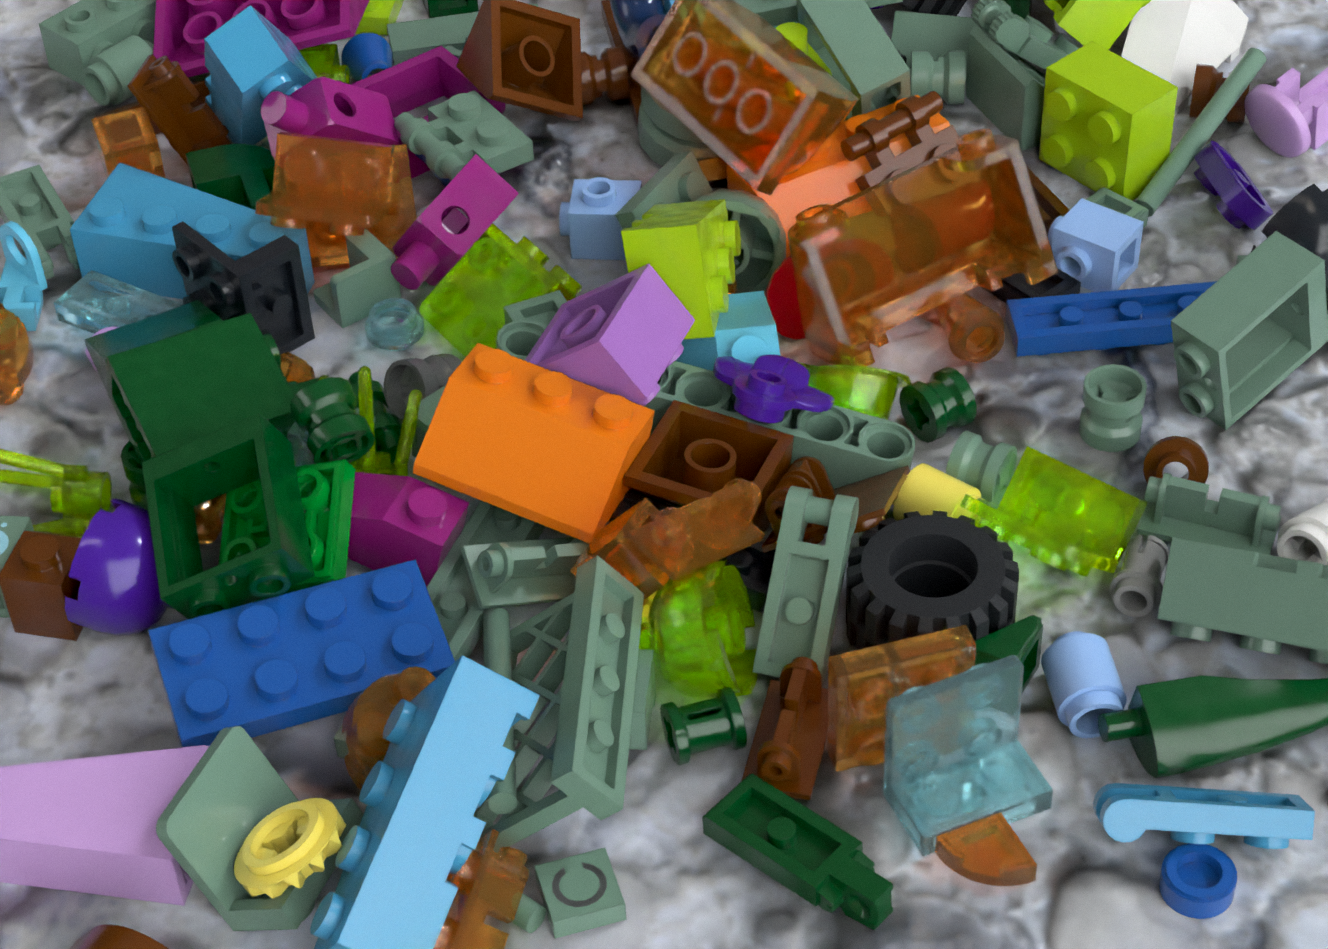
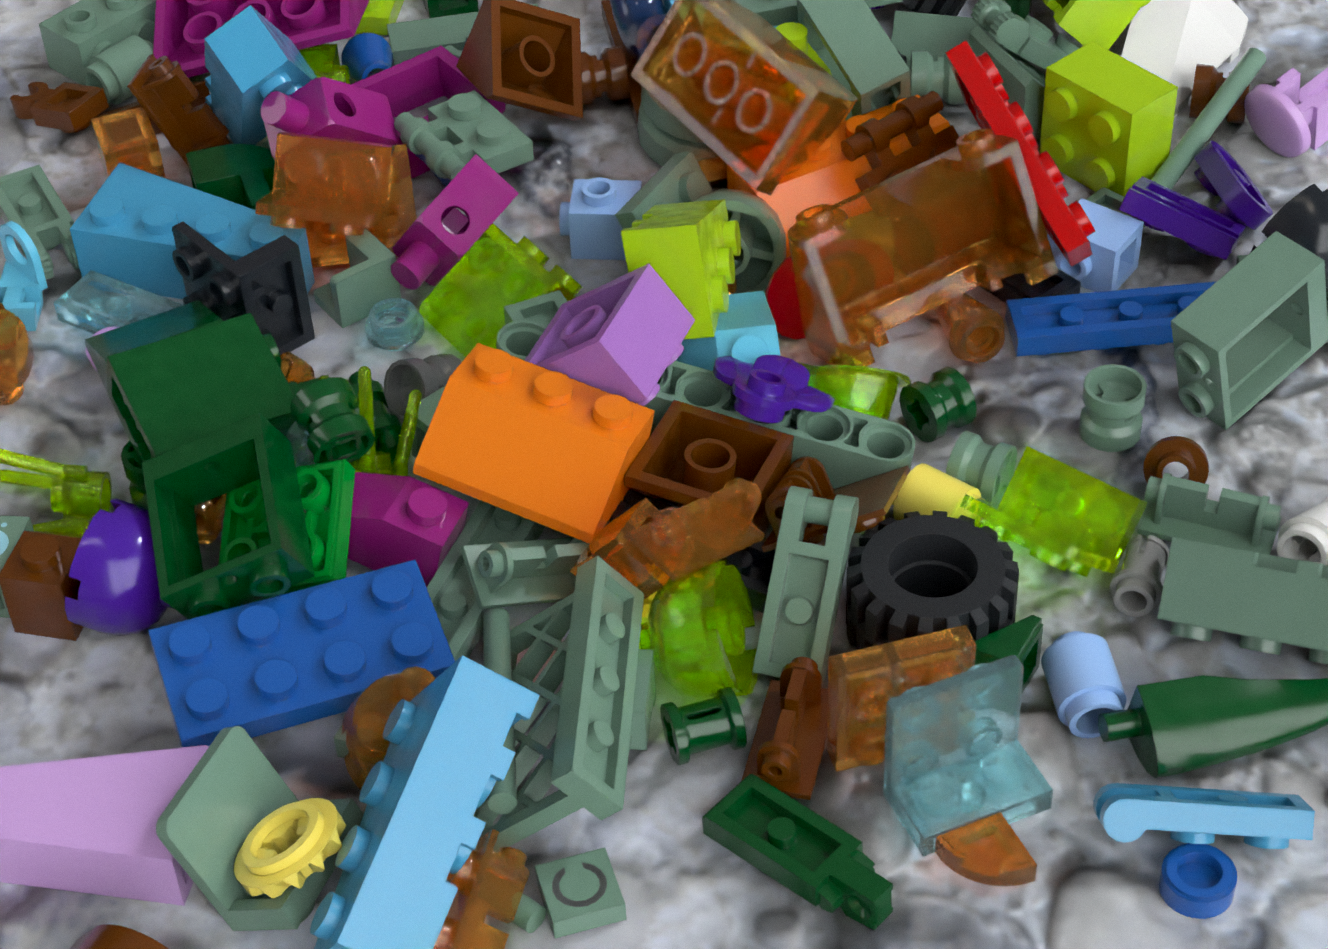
none -> reddish brown plate [10,82,109,133]
none -> red wing [945,40,1095,267]
none -> dark purple plate [1119,176,1246,260]

